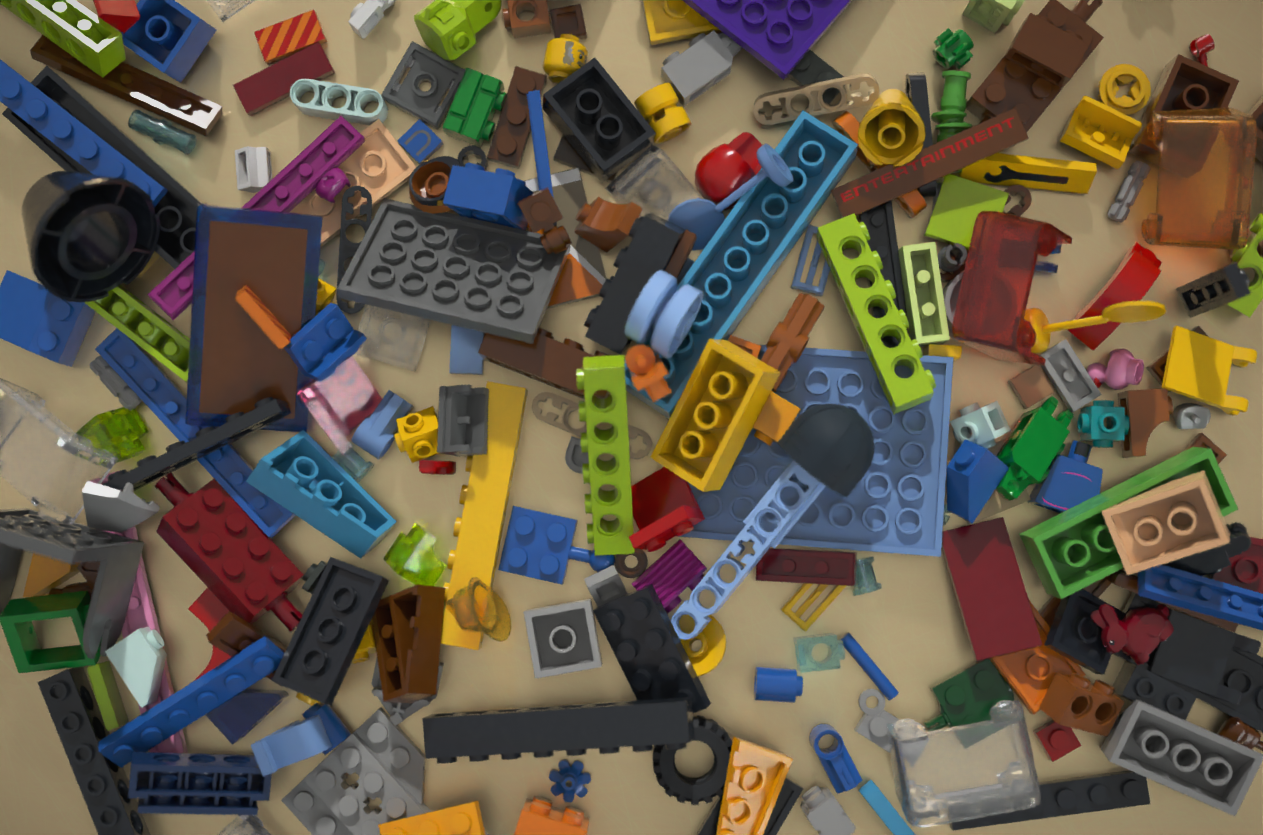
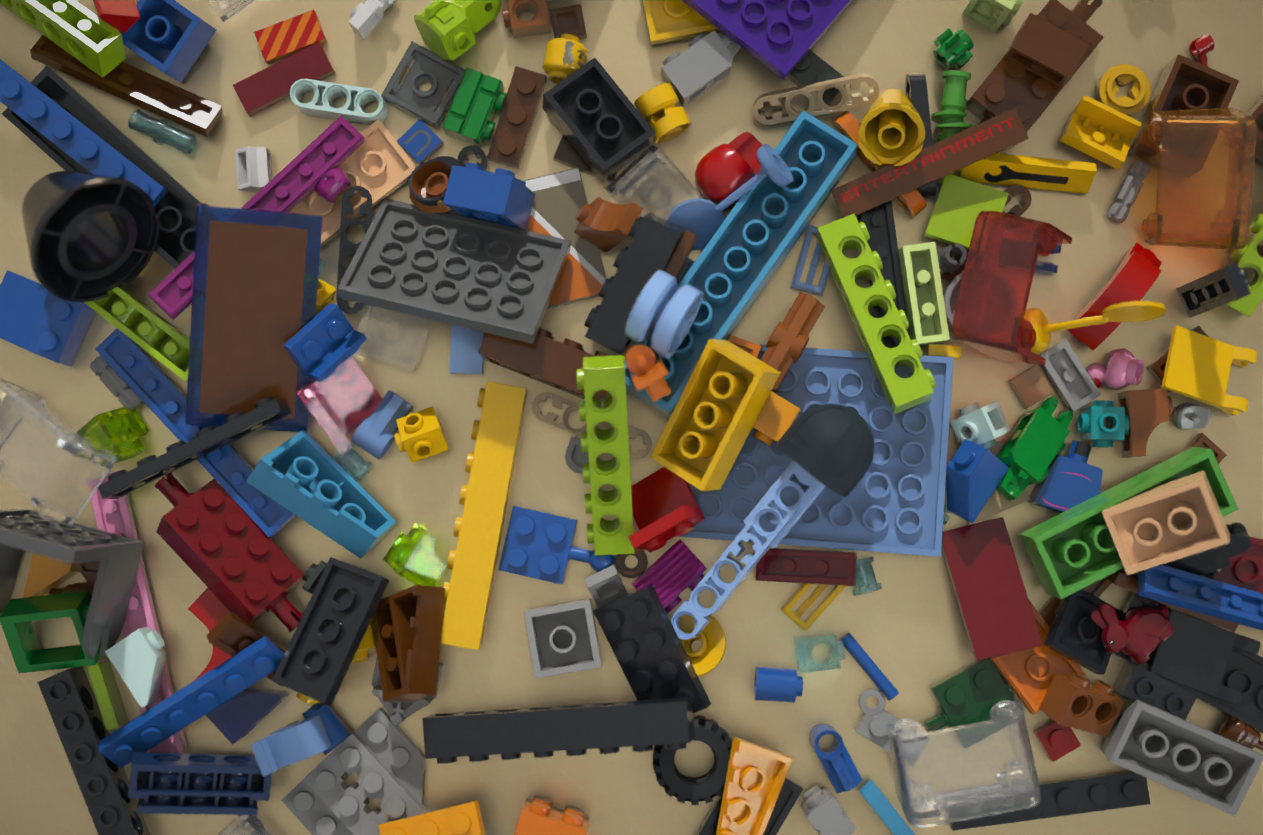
light grey slope [82,481,160,532] -> none
orange tile [235,284,291,349] -> none
red tile [419,460,456,475] -> none
dark grey hinge [437,385,489,457] -> none
clear yellow piece [446,577,511,642] -> none
reddish brown plate [518,187,572,255] -> none
blue tile [527,90,557,226] -> none
blue plant [549,759,591,802] -> none

